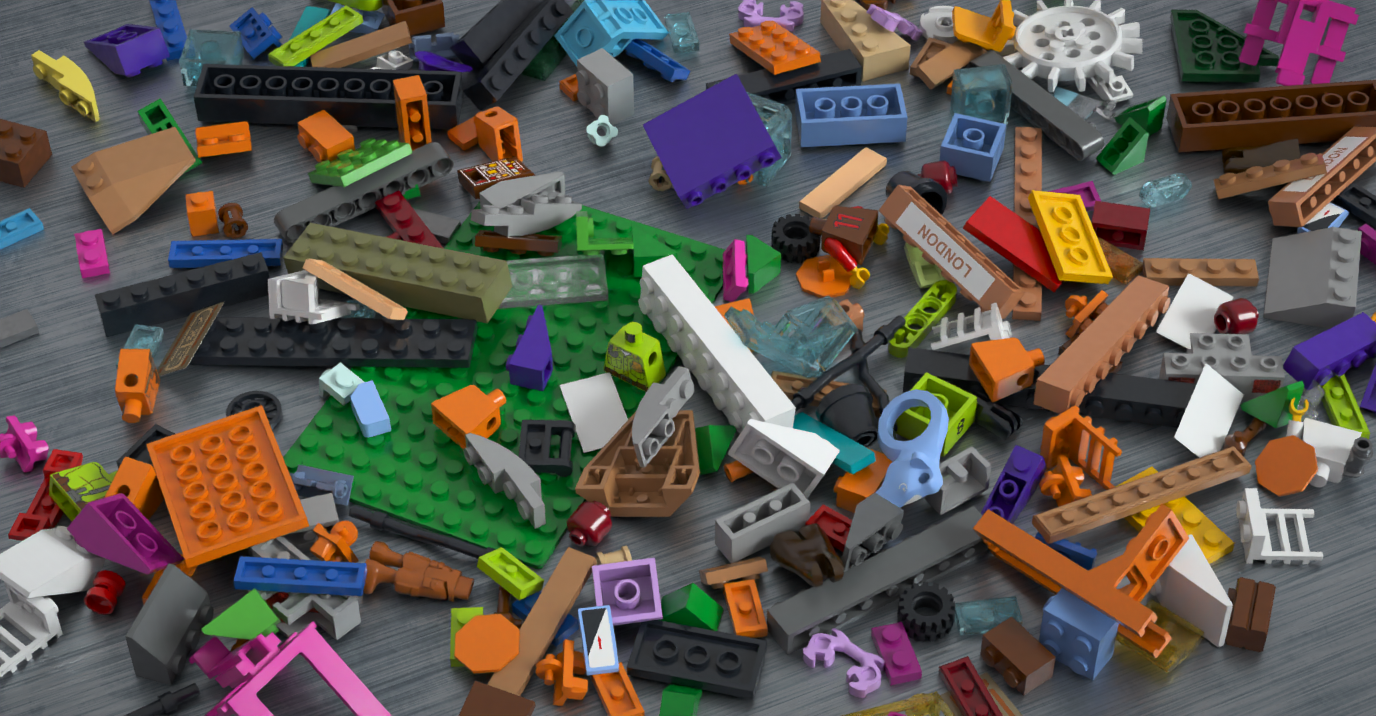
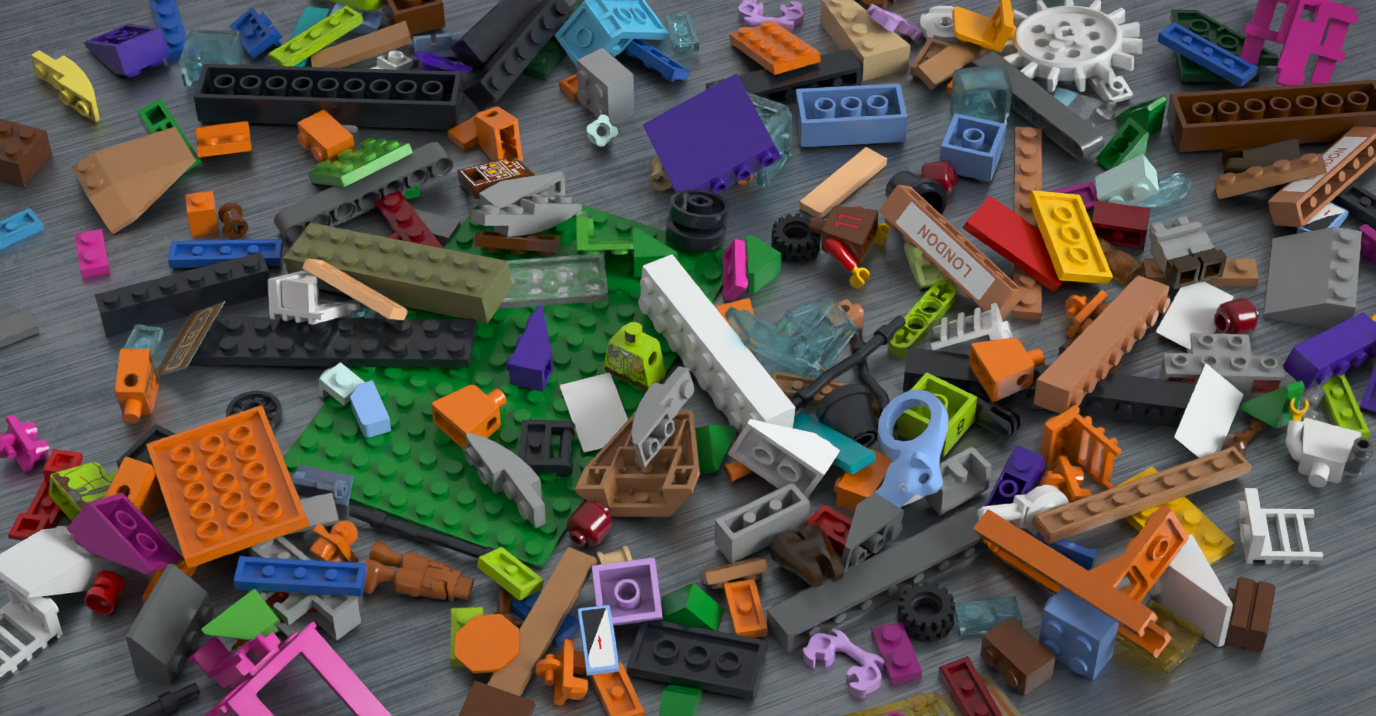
orange brick [393,75,432,151] -> none
orange piece [796,255,853,299] -> none
orange piece [1255,435,1318,497] -> none
none -> black wheel [665,189,730,251]
none -> white piece [977,485,1069,535]
none -> light aqua brick [1095,154,1159,206]
none -> hips [1148,216,1227,289]
none -> blue plate [1157,22,1258,87]

